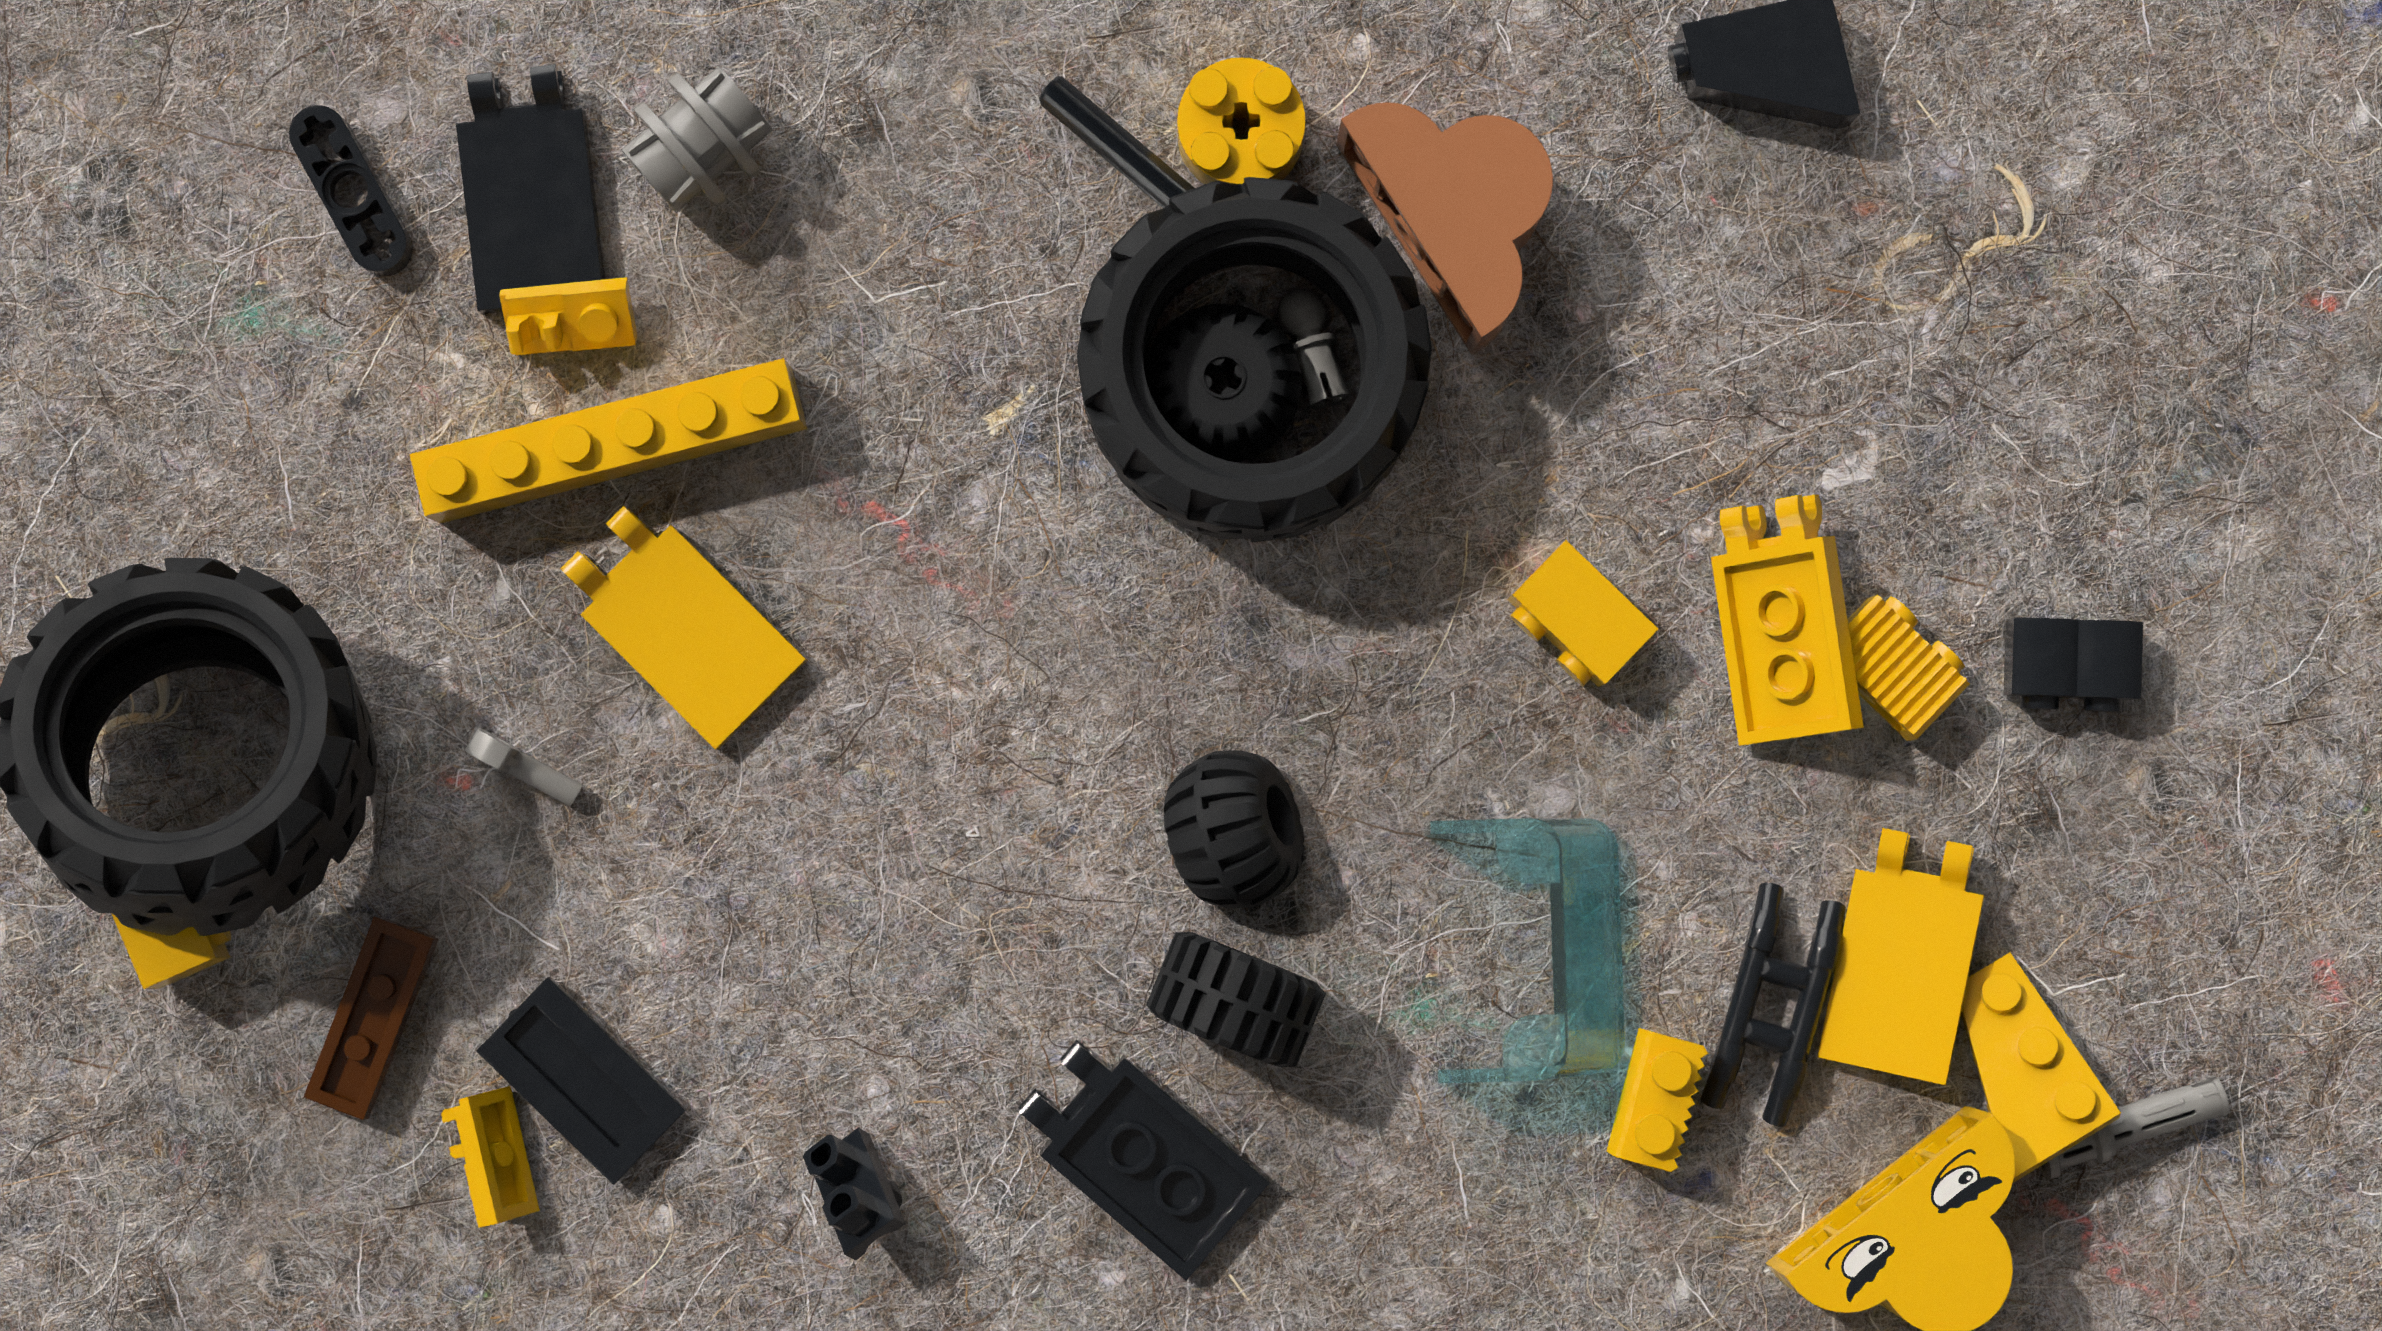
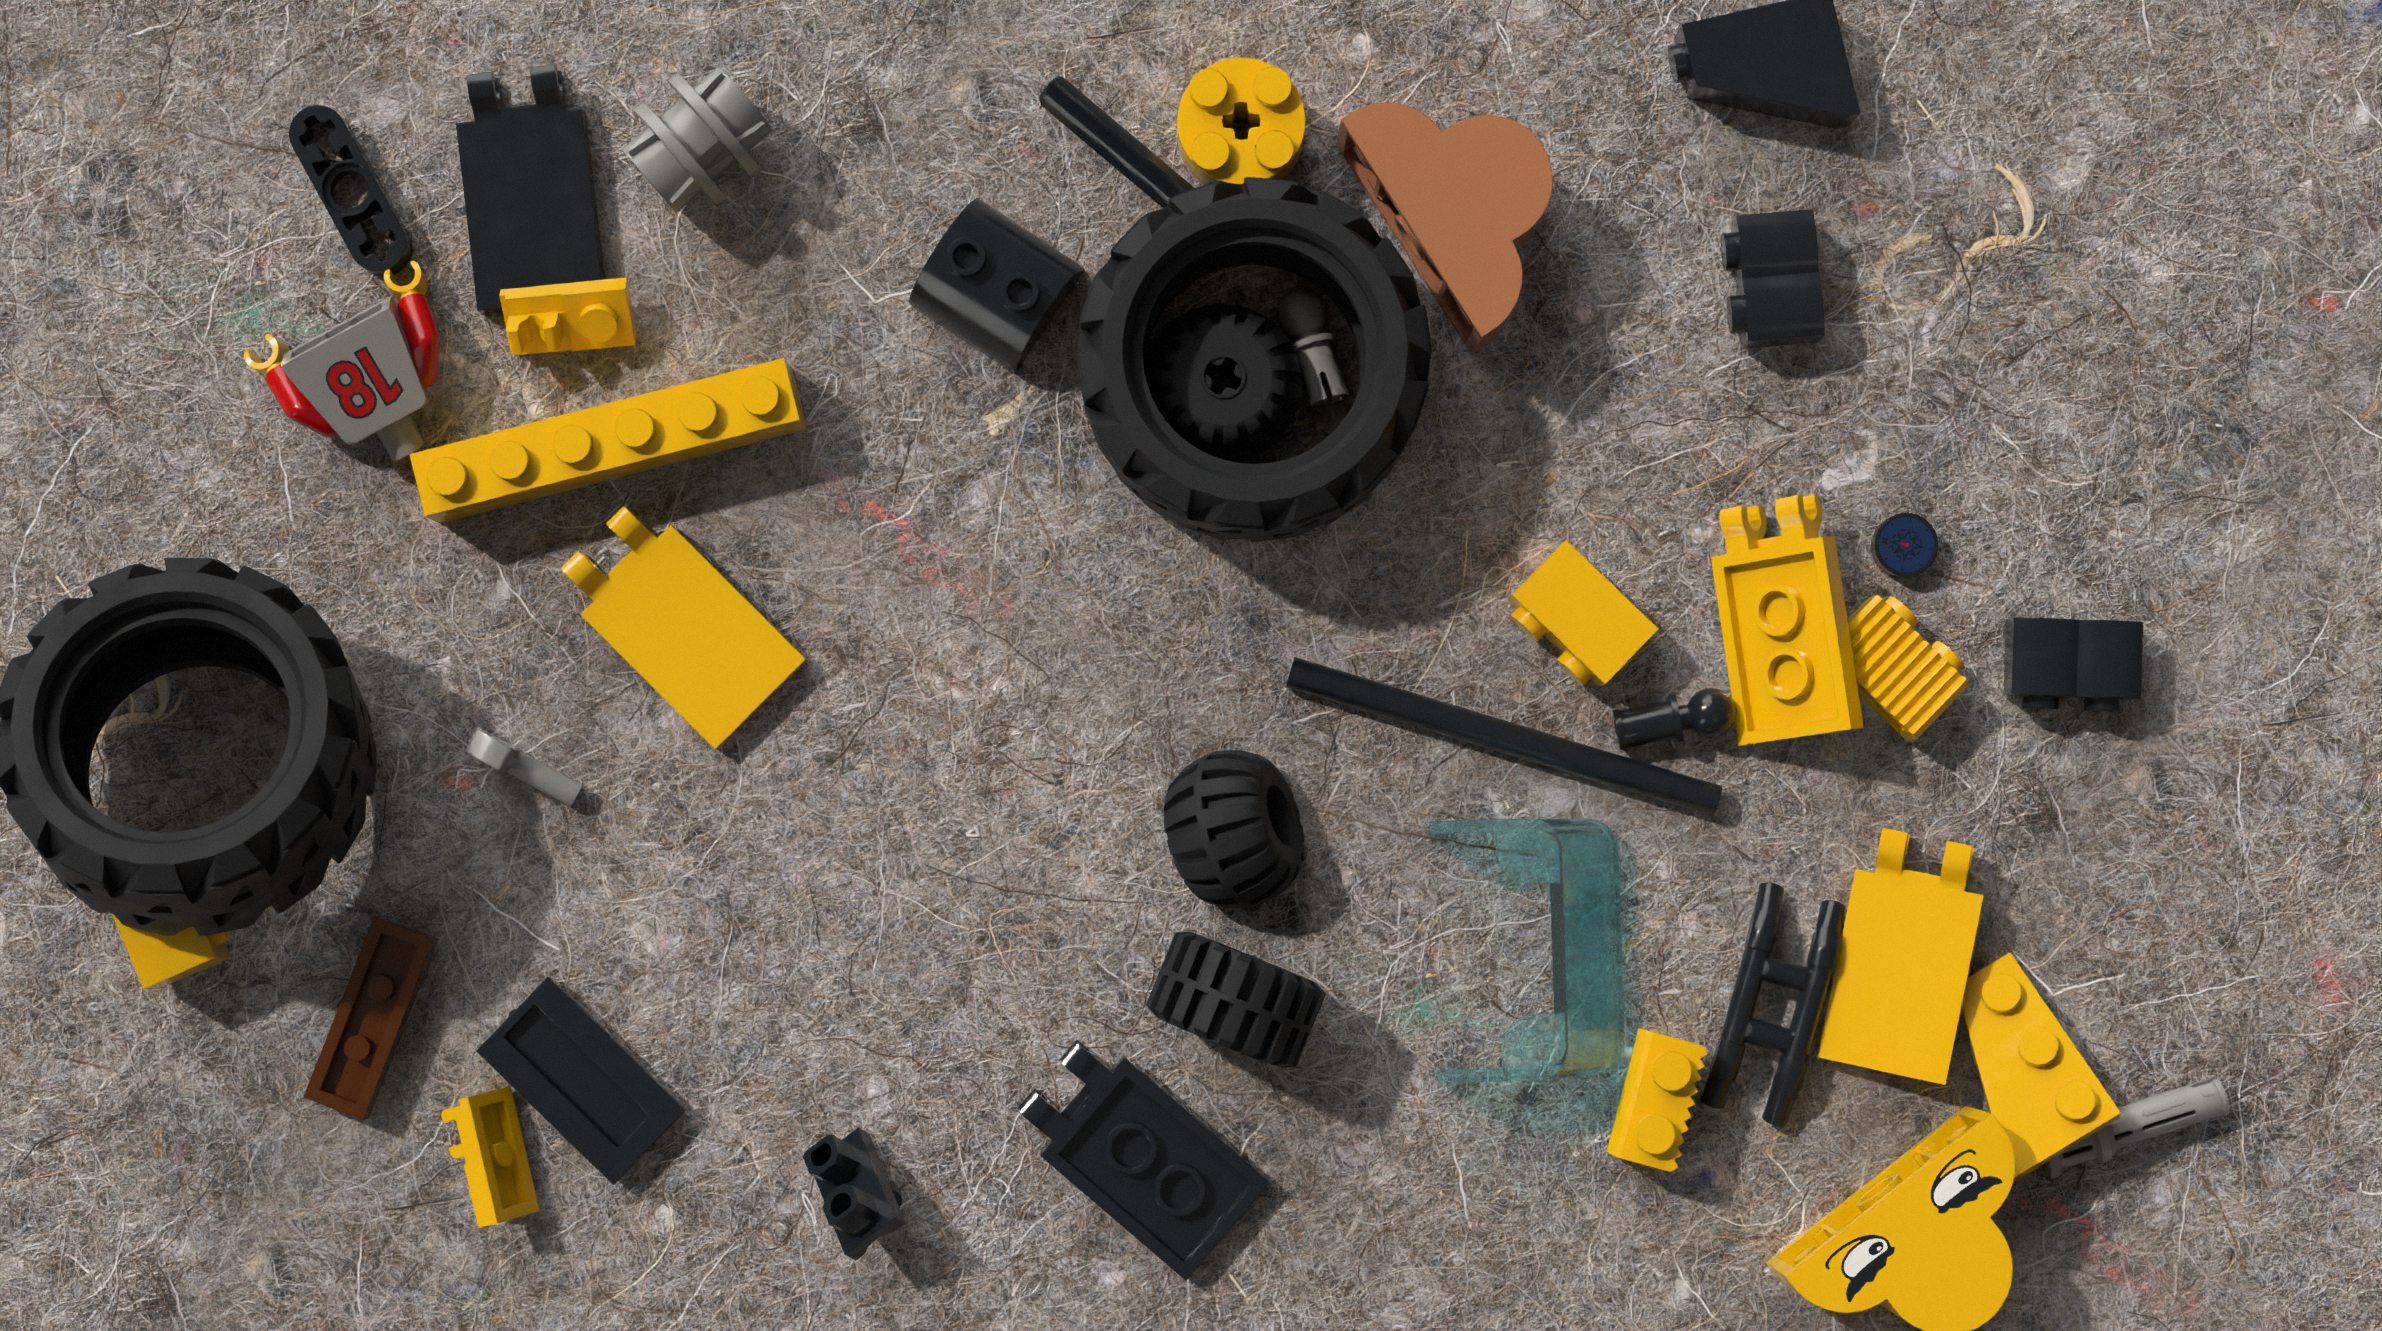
none -> torso [244,261,440,461]
none -> black brick [909,198,1085,374]
none -> black piece [1286,657,1722,816]
none -> black pin [1612,688,1736,750]
none -> black brick [1721,209,1825,349]
none -> tile [1871,513,1938,578]

